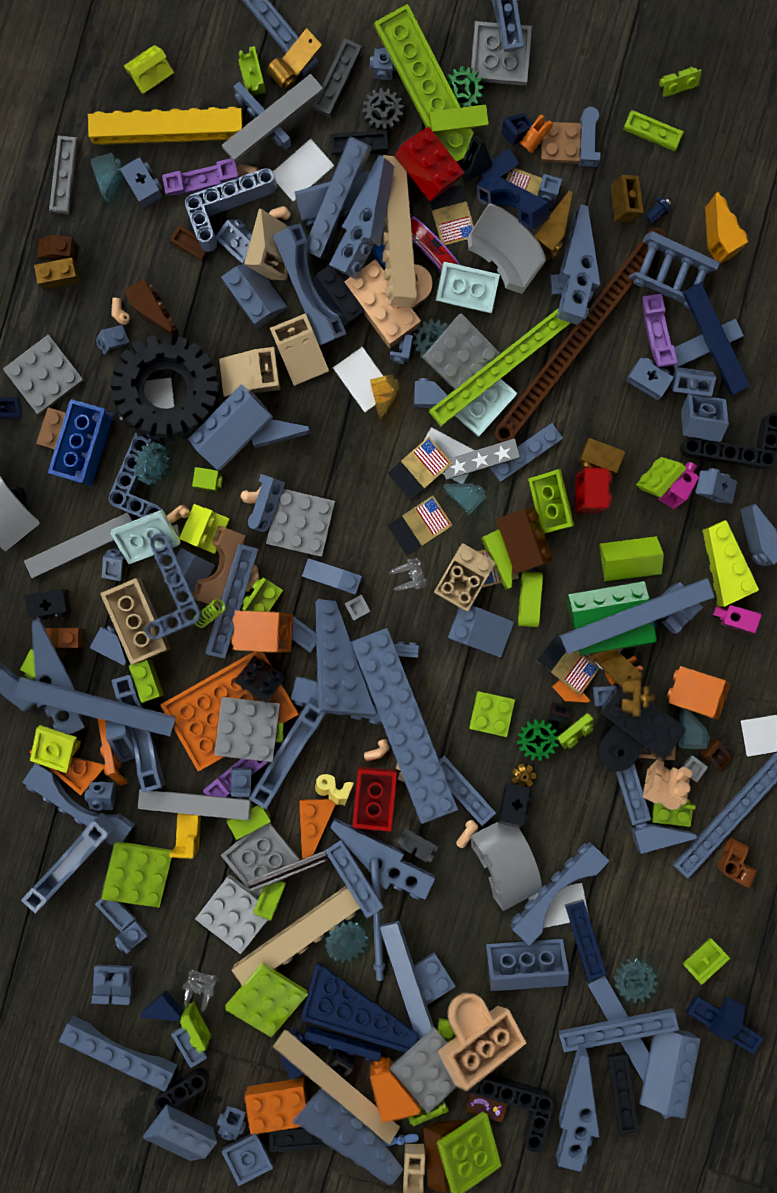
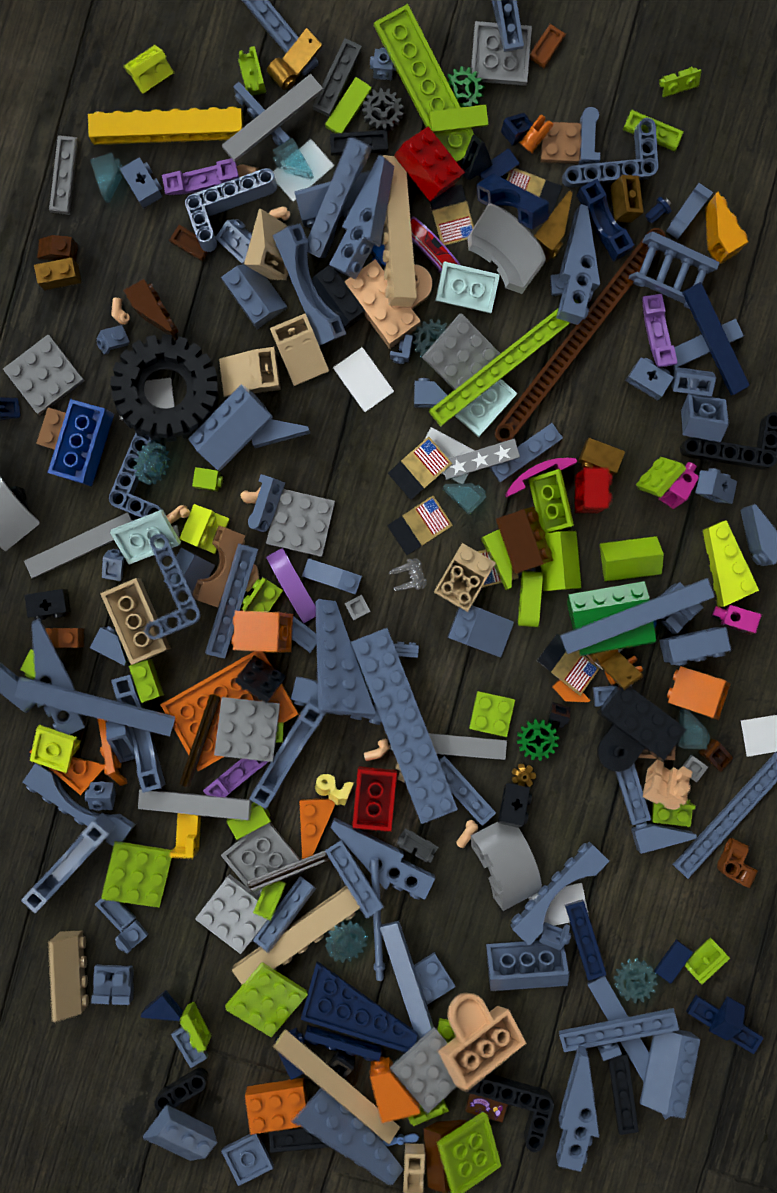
sand blue arch [59,1016,177,1091] -> none
clear piece [182,970,219,1012] -> none
lime piece [194,599,226,628] -> none
sand blue brick [217,1106,246,1140] -> none
sand blue bracket [231,767,251,799] -> none
clear yellow slope [370,374,400,420] -> none
sand blue bracket [537,174,562,209] -> none
lime plate [558,713,594,749] -> none
pearl gold hips [622,677,655,716] -> none
none -> tan slope [49,930,89,1022]
none -> dark brown axle [180,694,220,787]
none -> sand blue tile [253,876,316,953]
none -> medium lavender slope [266,548,316,623]
none -> clear light blue slope [273,138,314,180]
none -> lime tile [325,77,372,134]
none -> light grey tile [391,733,507,760]
none -> dark pink slope [505,458,577,498]
none -> dark orange tile [529,24,566,68]
none -> sand blue bracket [539,922,571,950]
none -> lime slope [541,531,581,591]
none -> sand blue beam [562,118,658,187]
none -> dark blue arch [577,179,635,262]
none -> sand blue plate [598,1042,621,1061]
none -> dark blue tile [654,940,693,984]
none -> sand blue brick [659,627,731,666]
none -> sand blue leg [666,183,713,240]

